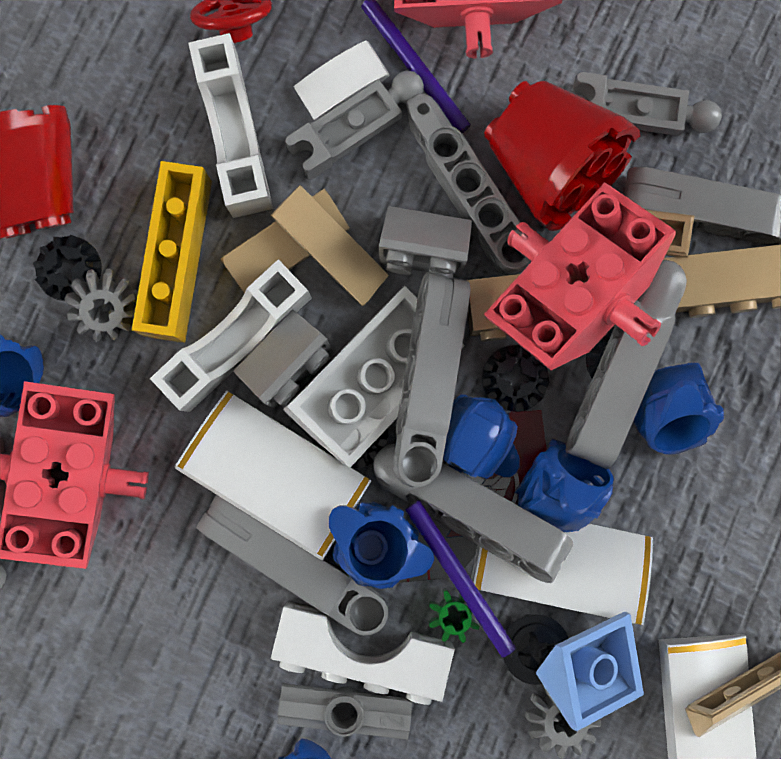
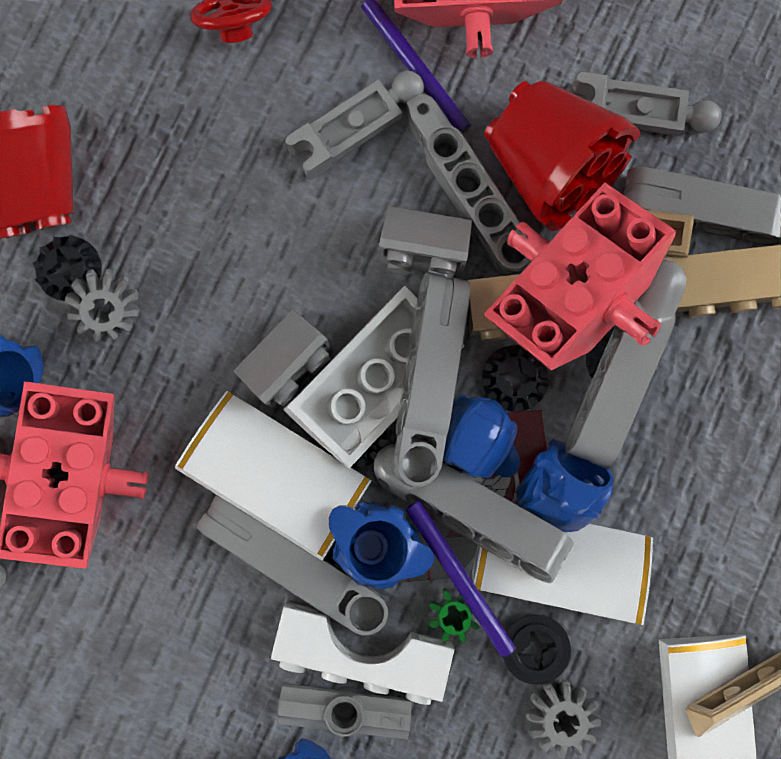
yellow brick [132,161,212,343] -> none
white arch [150,259,312,412] -> none
white arch [188,33,273,218] -> none
tan slope [221,189,350,293] -> none
tan slope [270,185,389,306] -> none
white slope [293,40,390,121] -> none
light blue slope [536,612,644,731] -> none
blue piece [634,363,724,455] -> none

